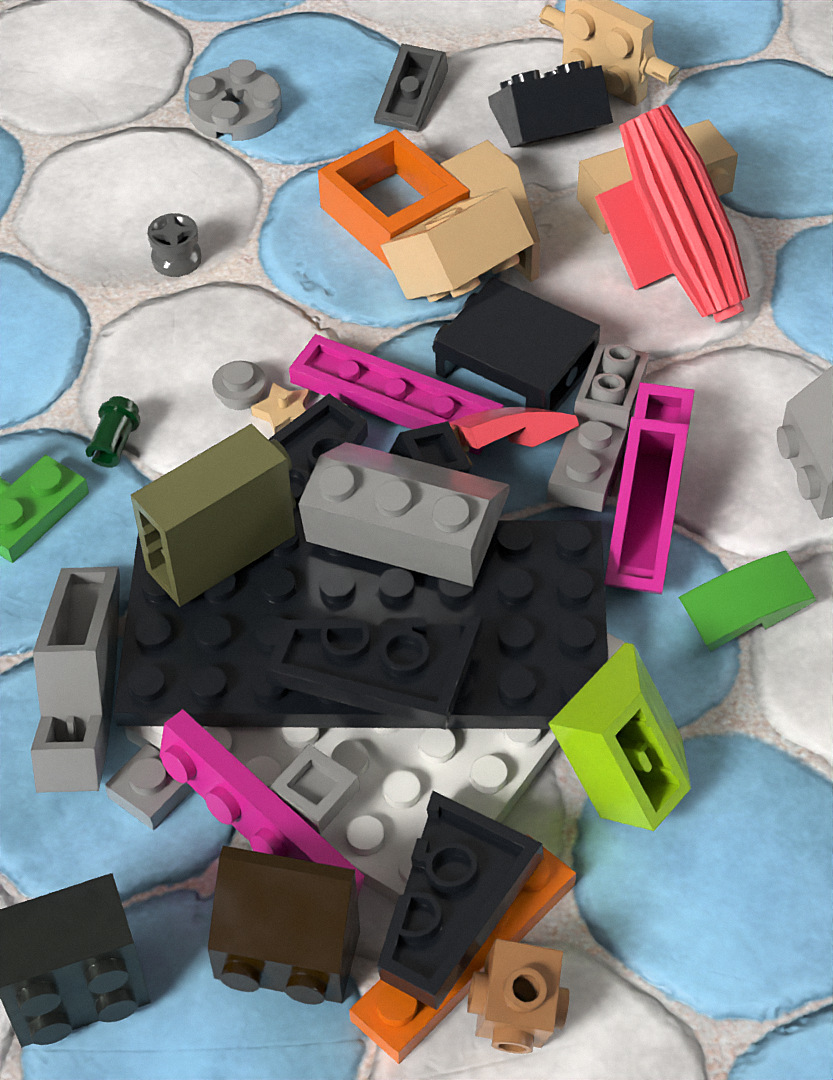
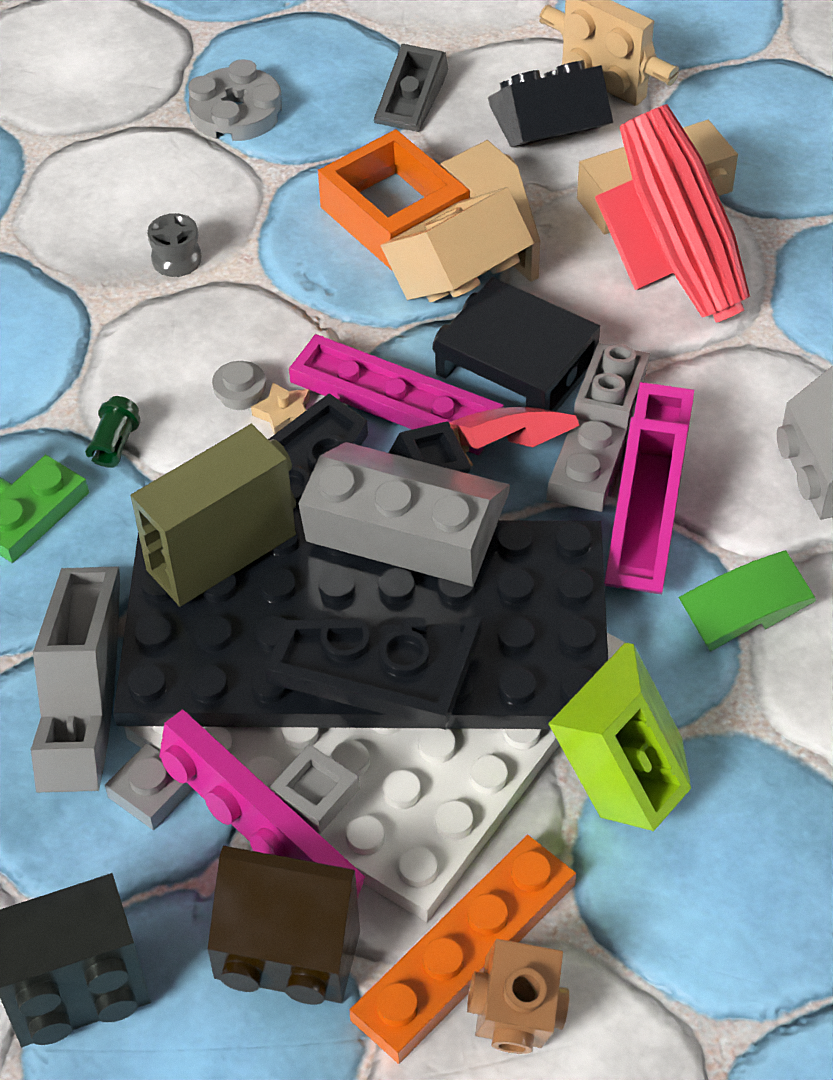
black wing [377,790,544,1010] -> none

